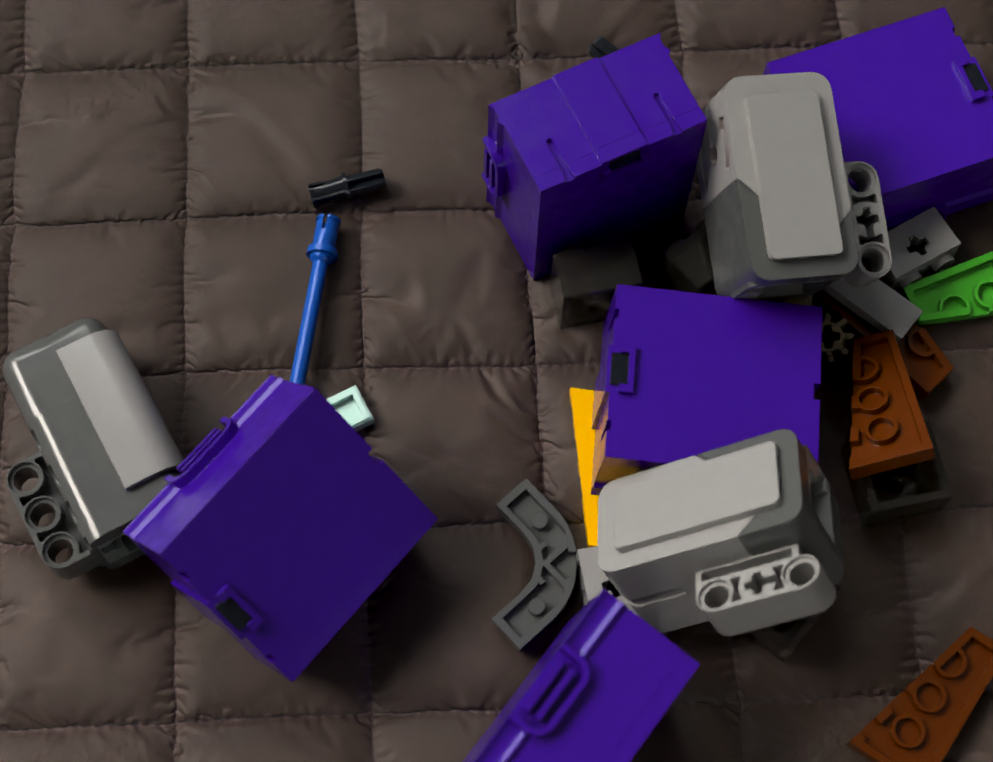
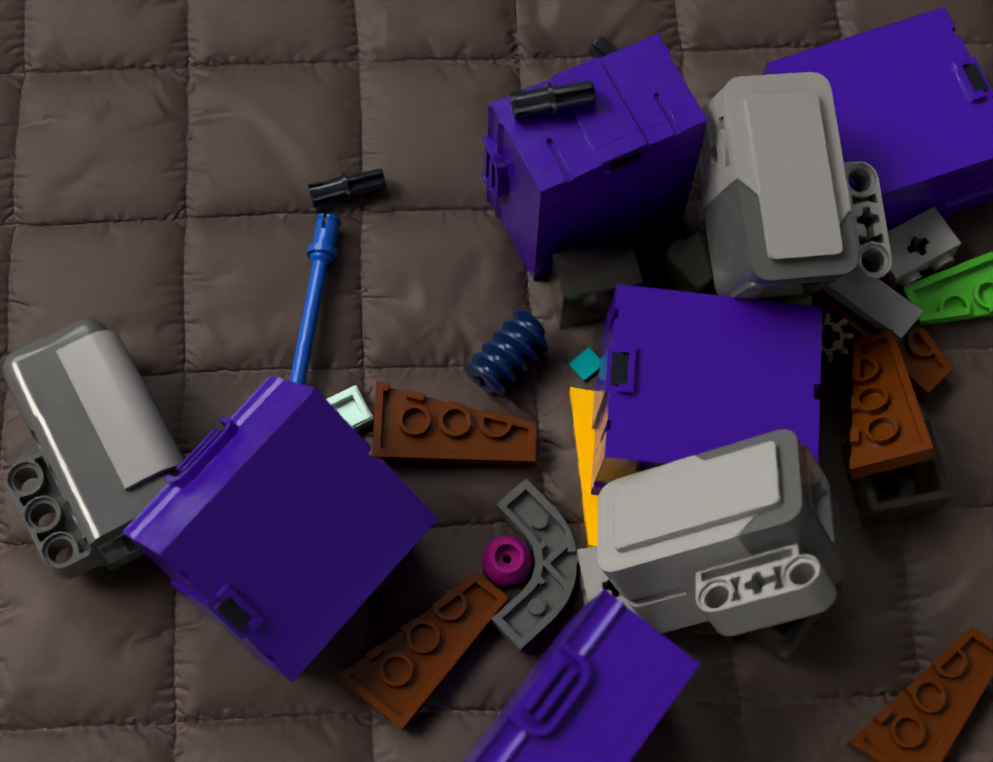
none -> reddish brown wing [336,572,509,732]
none -> reddish brown wing [372,380,536,467]
none -> dark blue piece [463,308,548,397]
none -> magenta plate [481,535,533,586]
none -> black axle [509,81,596,120]
none -> teal window [568,347,601,382]

